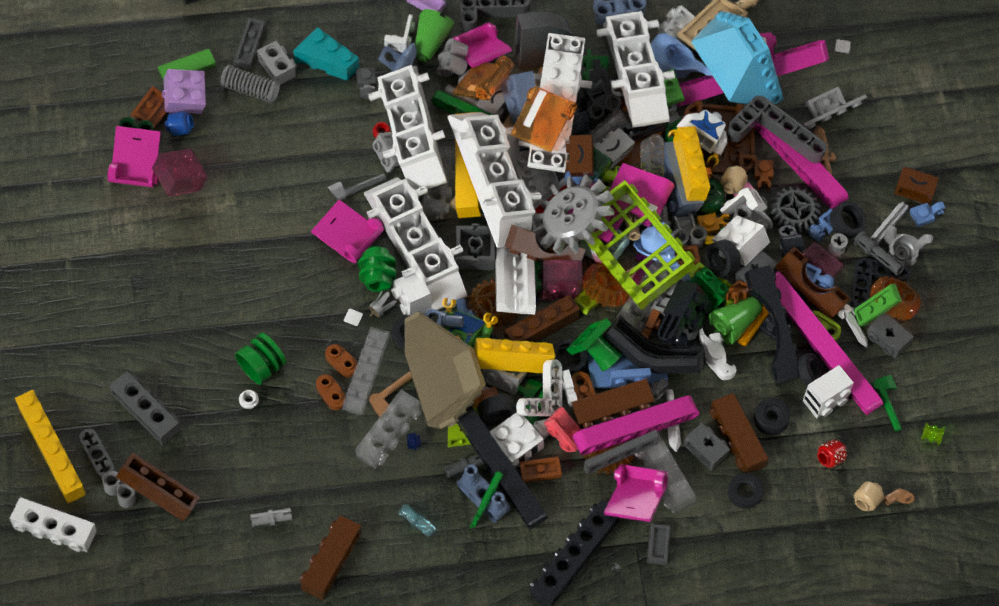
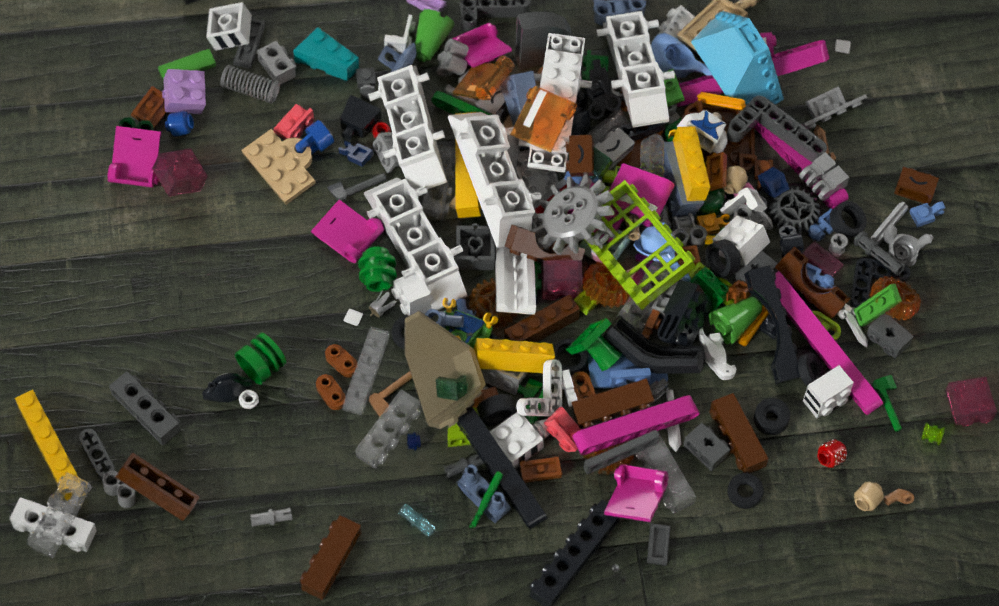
none -> clear brick [27,472,92,559]
none -> black hat [202,373,253,402]
none -> white brick [207,2,252,50]
none -> tan plate [241,120,335,205]
none -> coral bracket [273,104,314,140]
none -> dark blue plate [338,140,374,167]
none -> black torso [340,95,382,141]
none -> clear green bracket [435,375,468,401]
none -> light grey bush [593,229,614,249]
none -> light orange axle [697,92,746,110]
none -> dark orange plate [707,152,727,191]
none -> dark blue brick [758,167,789,198]
none -> light grey legs [799,152,849,201]
none -> clear pink brick [945,377,997,426]

